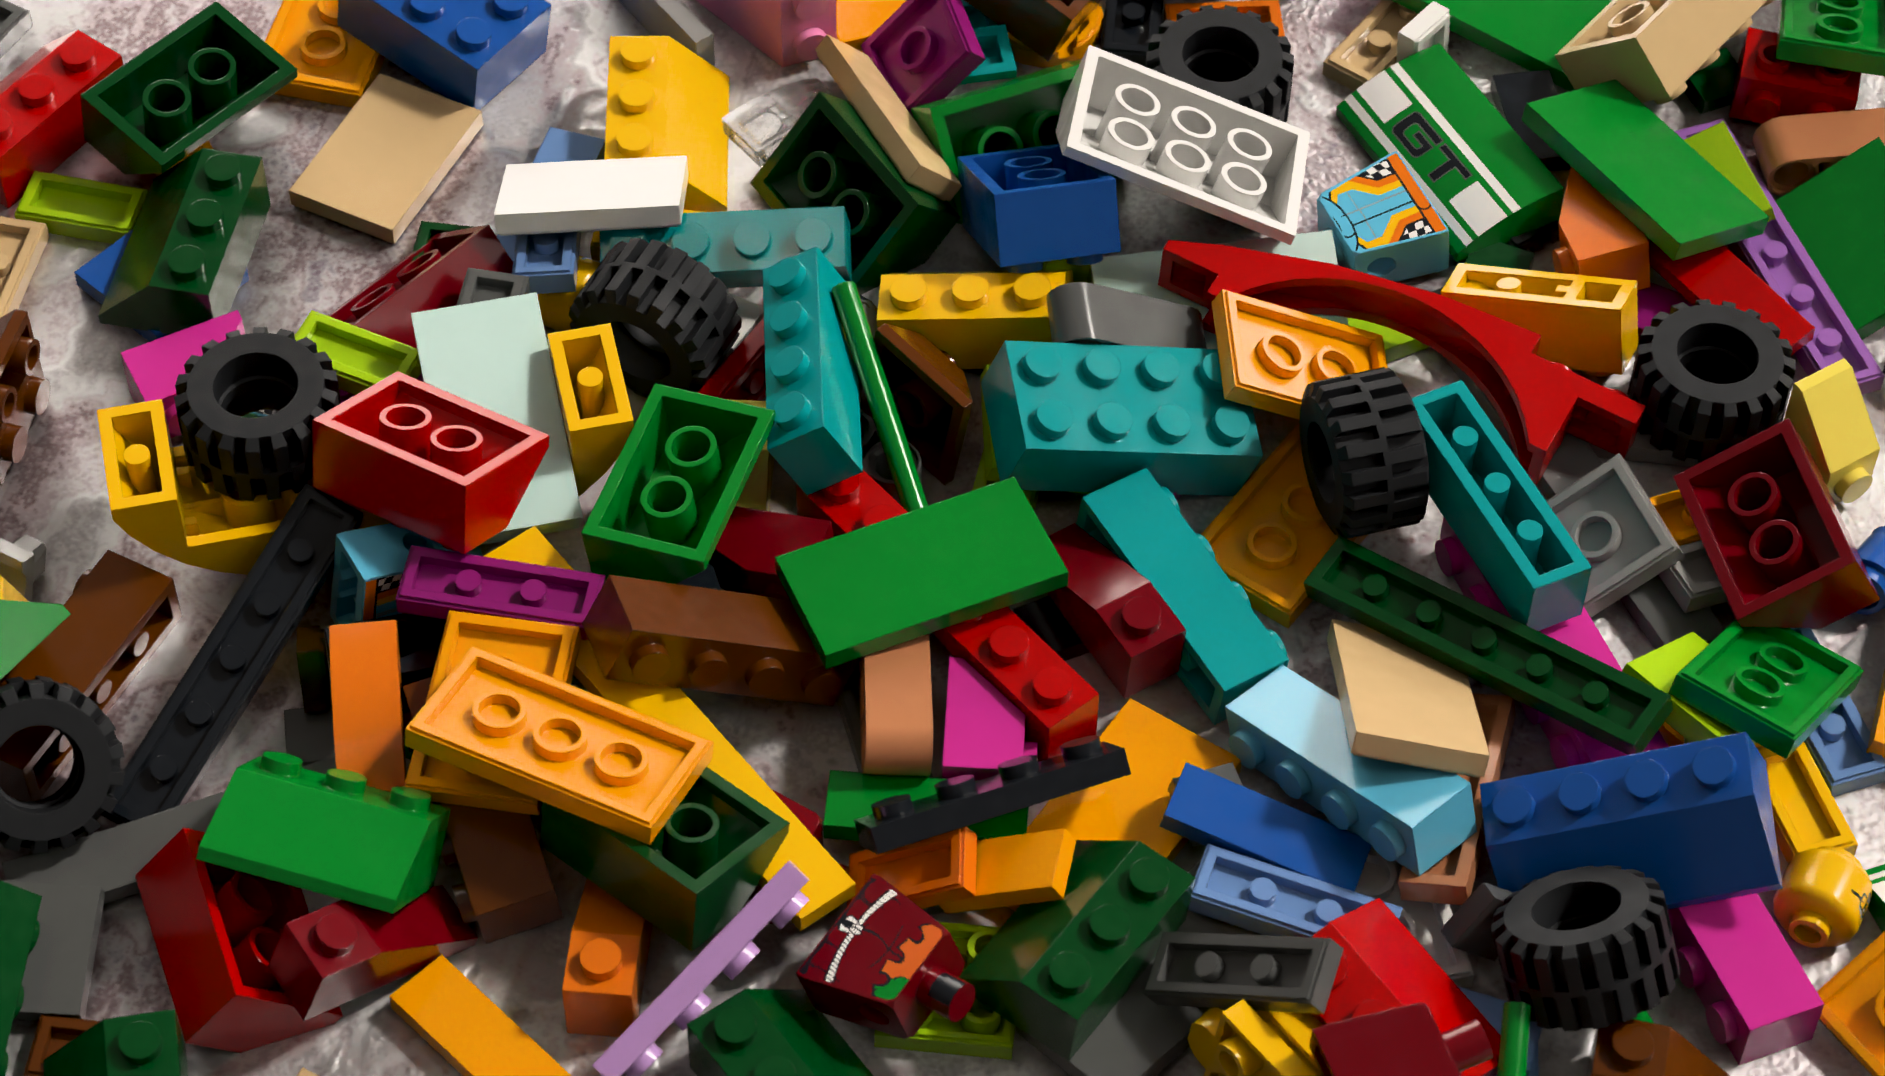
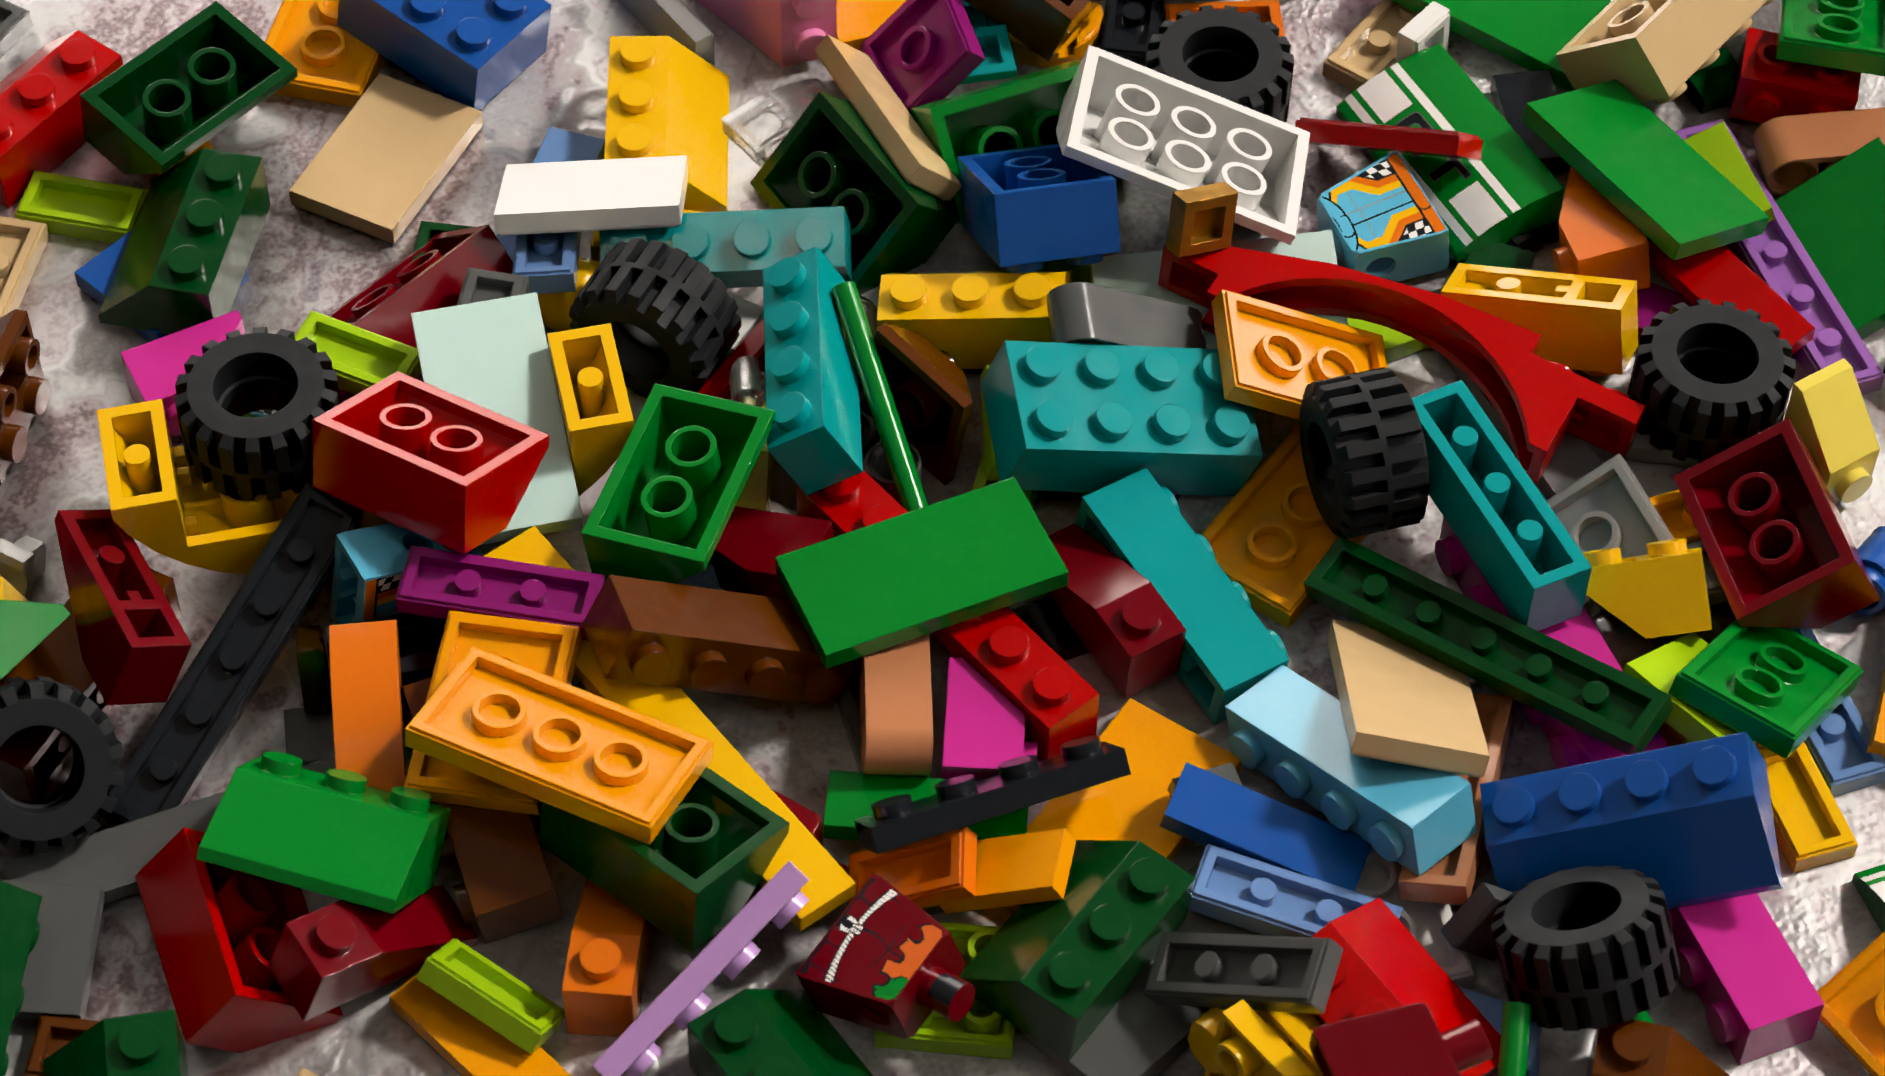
yellow head [1773,846,1872,948] -> none
none -> dark red slope [54,509,192,705]
none -> lime tile [416,938,565,1054]
none -> clear arm [729,356,766,407]
none -> pearl gold plate [1165,182,1238,258]
none -> red tile [1295,117,1483,161]
none -> yellow slope [1583,538,1712,639]

